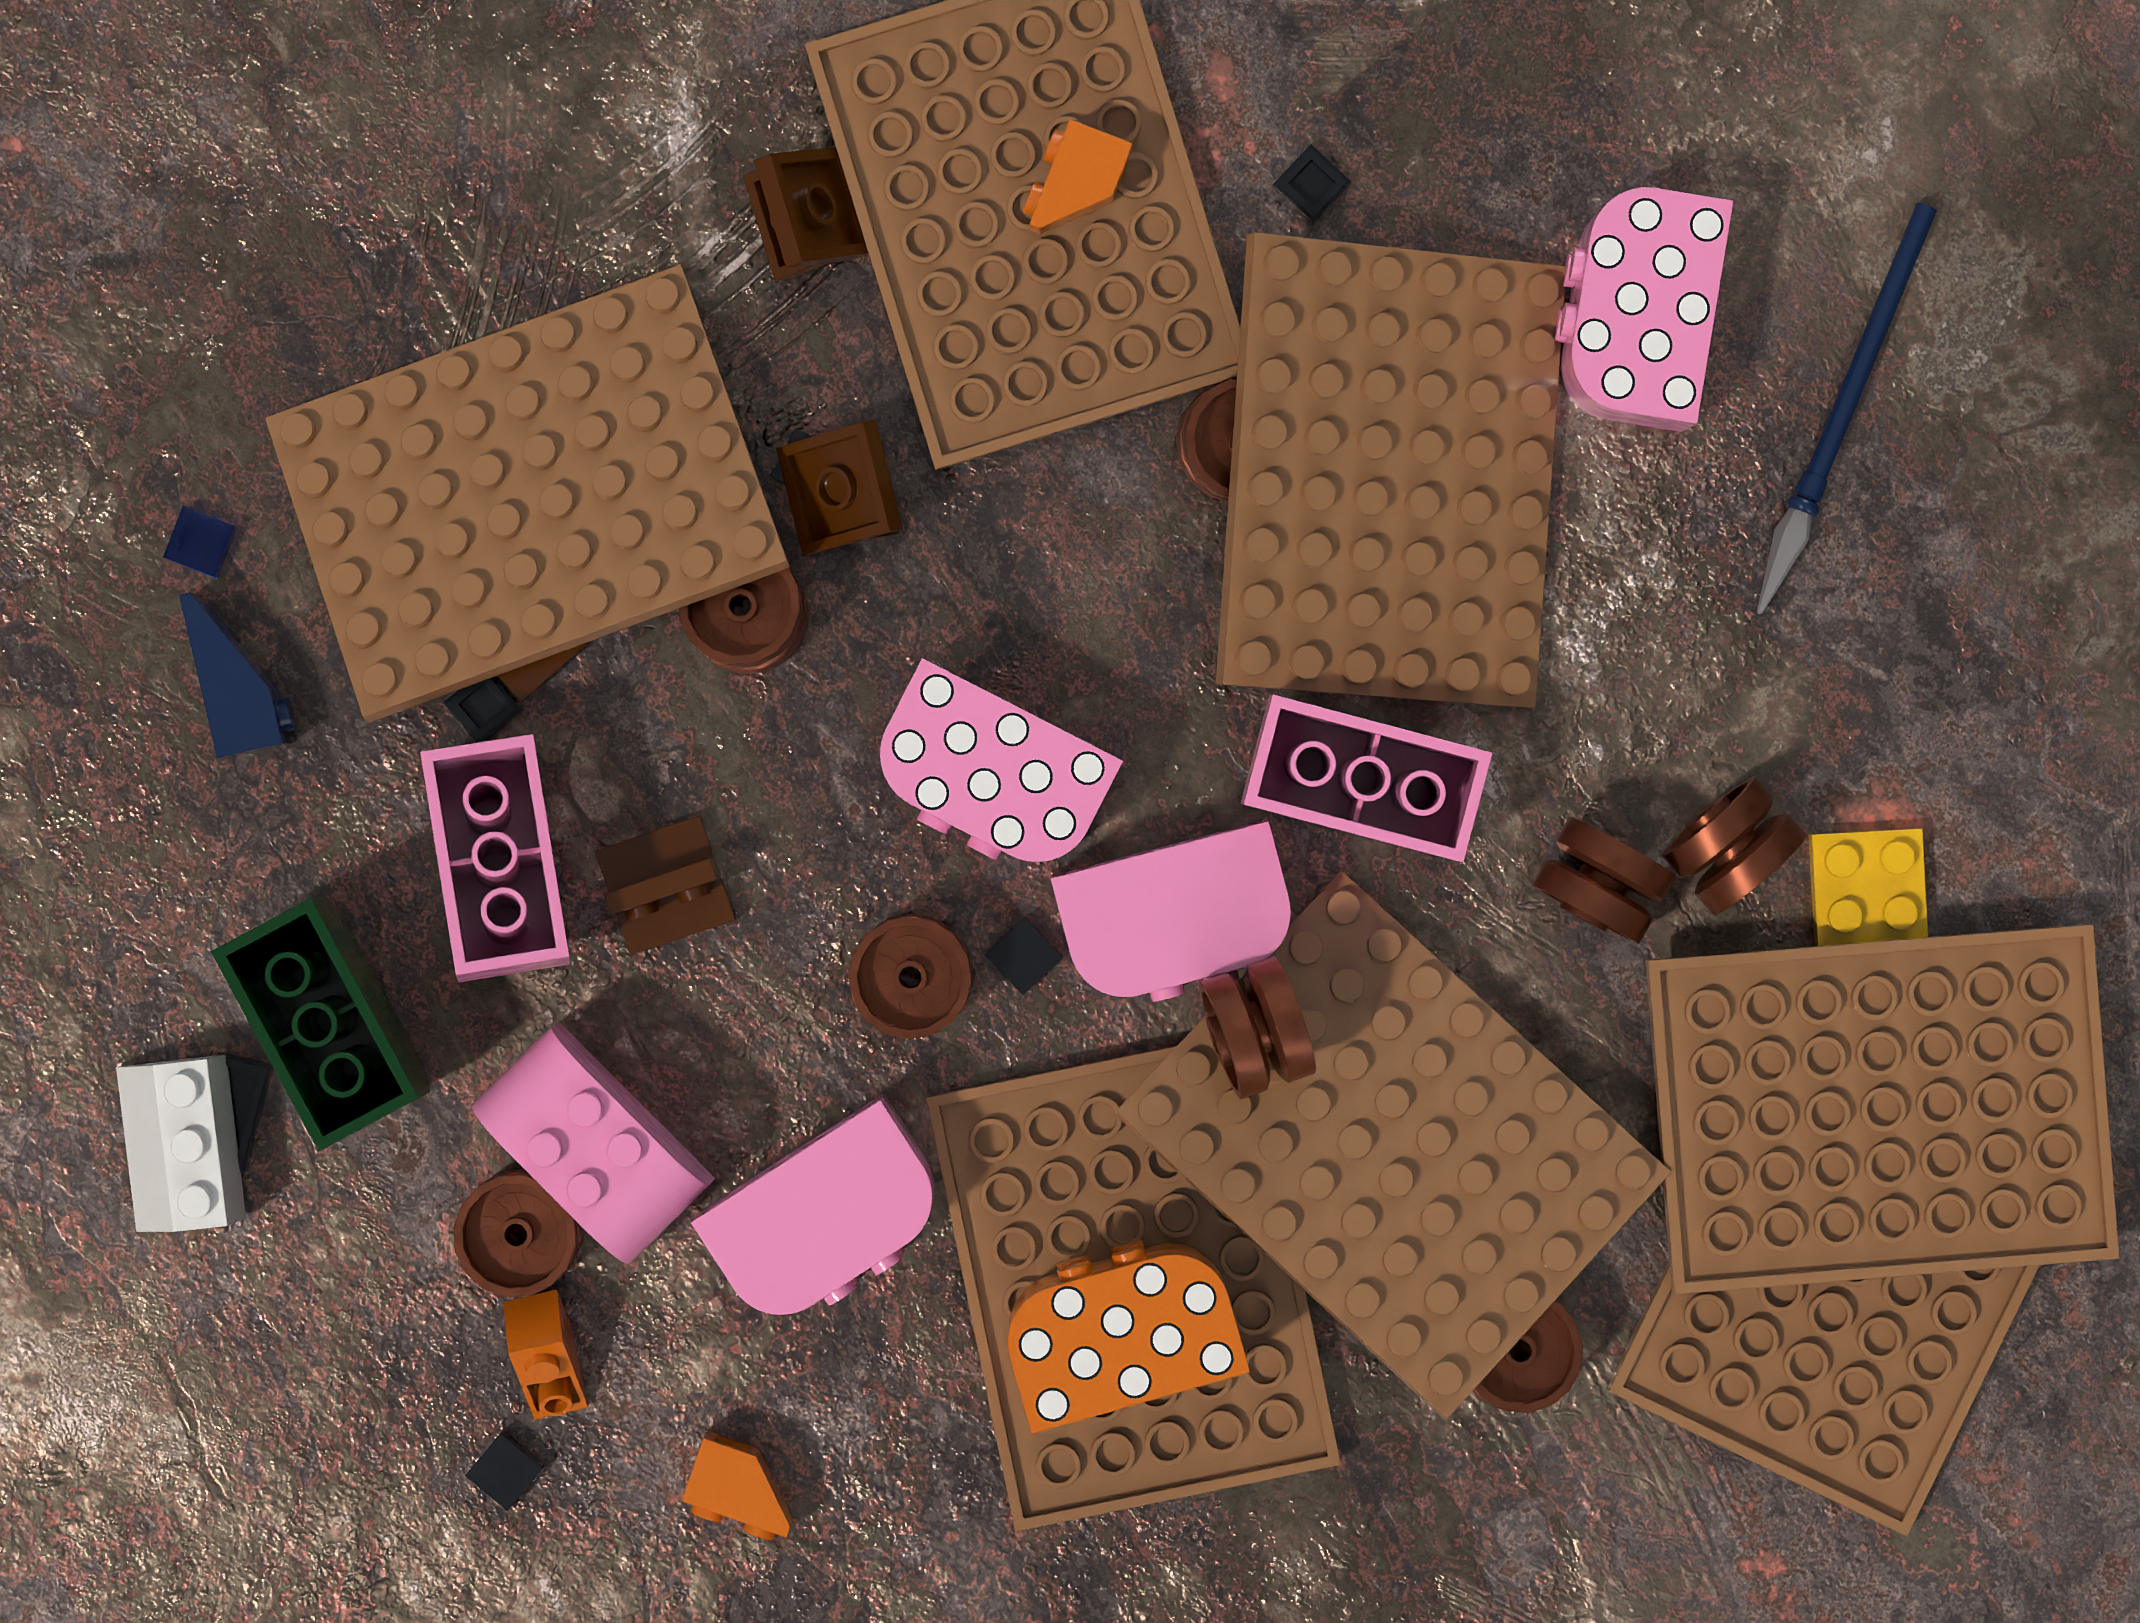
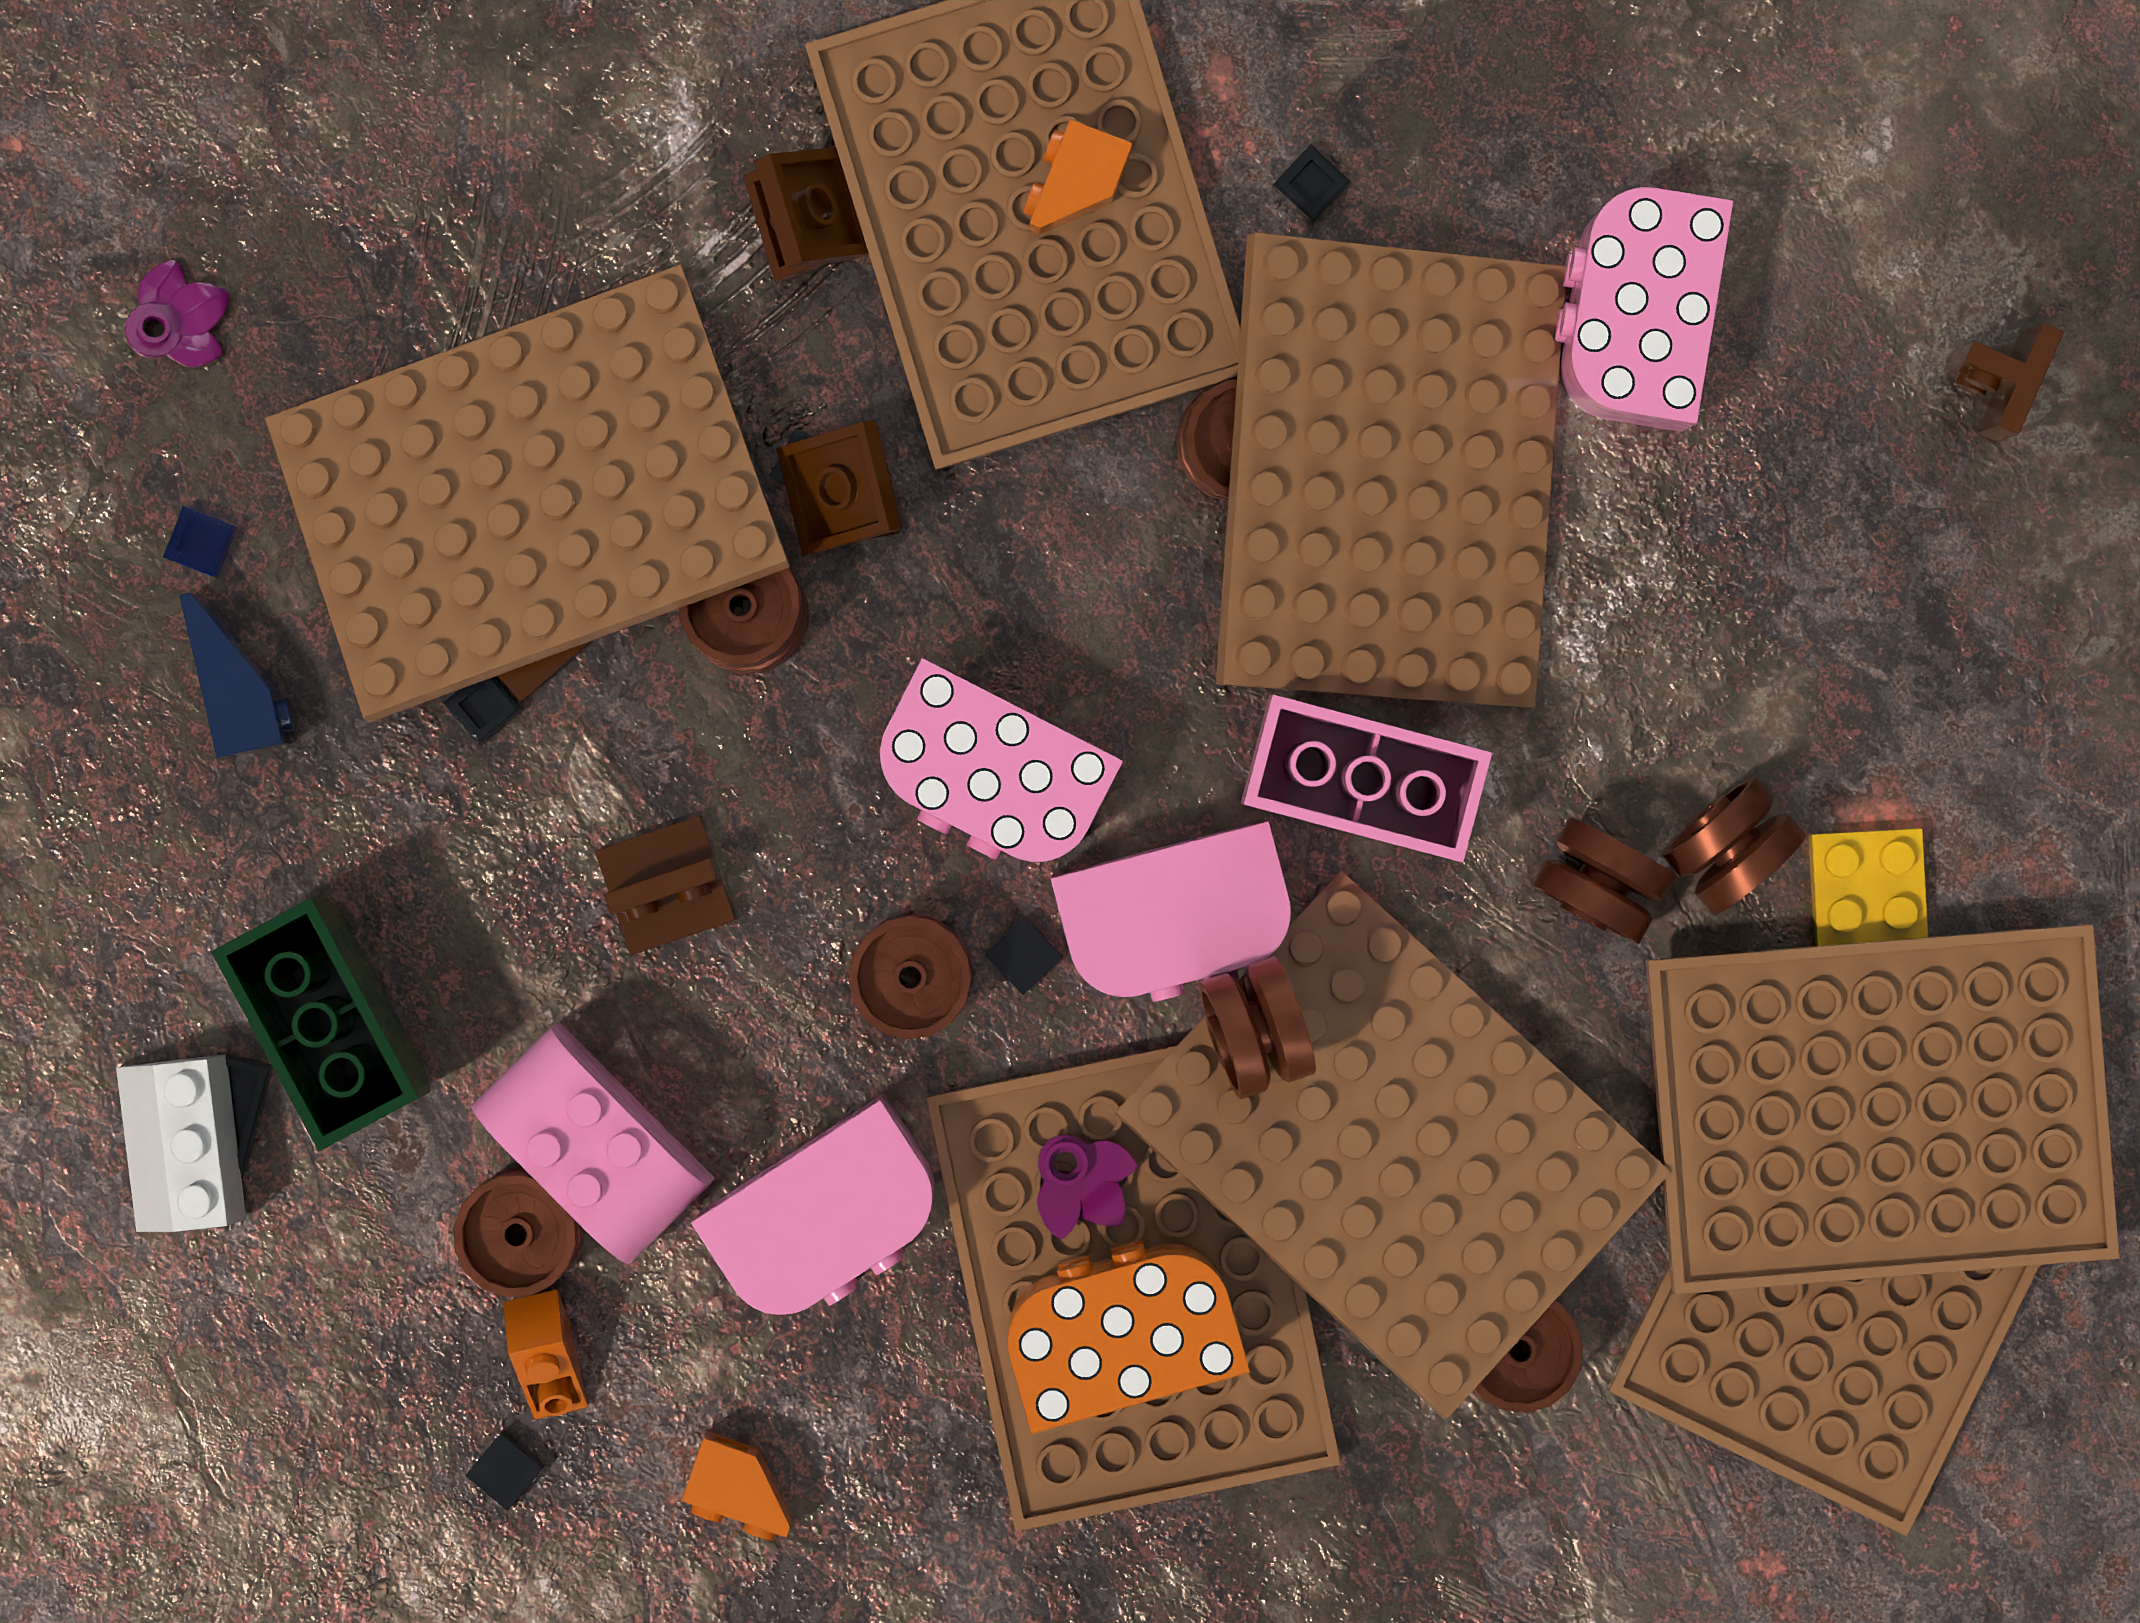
bright pink brick [420,734,570,983] -> none
dark blue piece [1757,202,1937,614] -> none
none -> magenta plate [125,260,229,367]
none -> magenta plate [1037,1134,1138,1239]
none -> reddish brown bracket [1943,322,2065,443]

